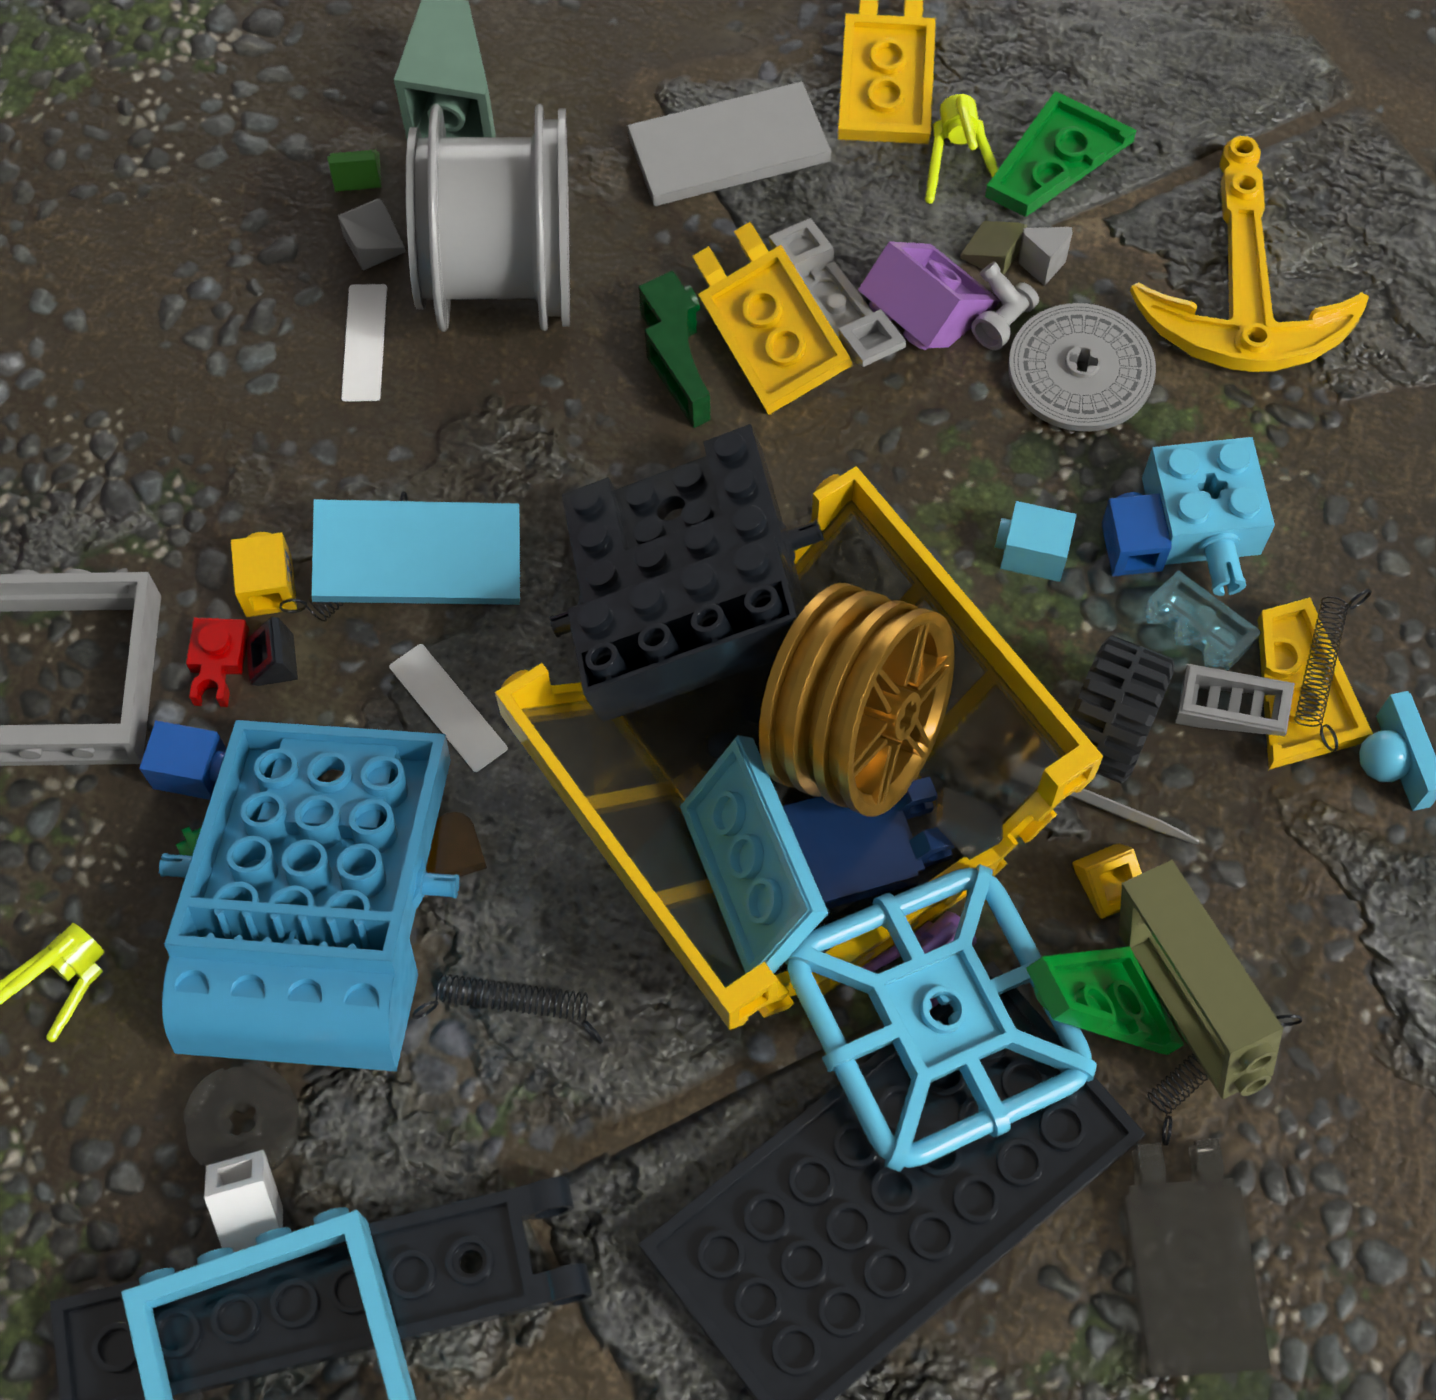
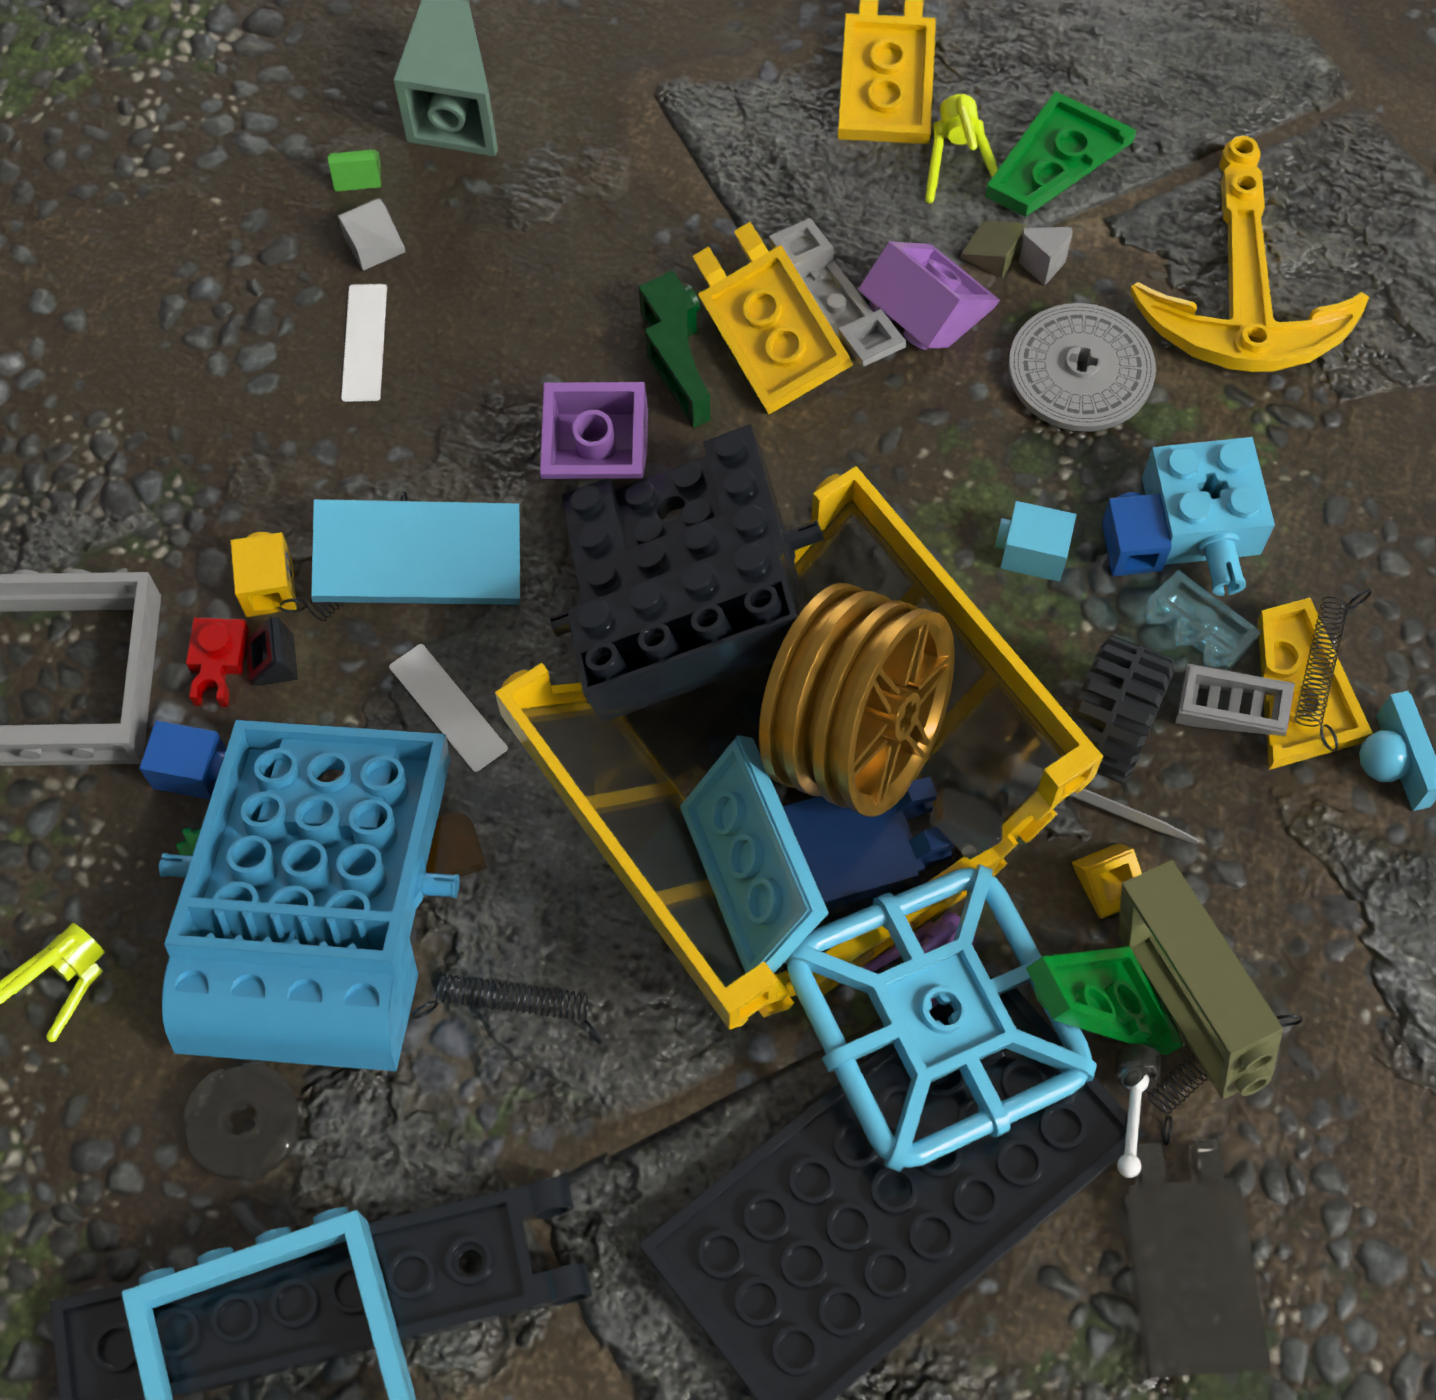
white brick [204,1149,283,1252] -> none
light grey wheel [406,104,570,332] -> none
light grey tile [628,82,831,206] -> none
light grey piece [971,262,1039,350] -> none
none -> medium lavender slope [540,382,648,479]
none -> hinge [1115,1044,1162,1178]

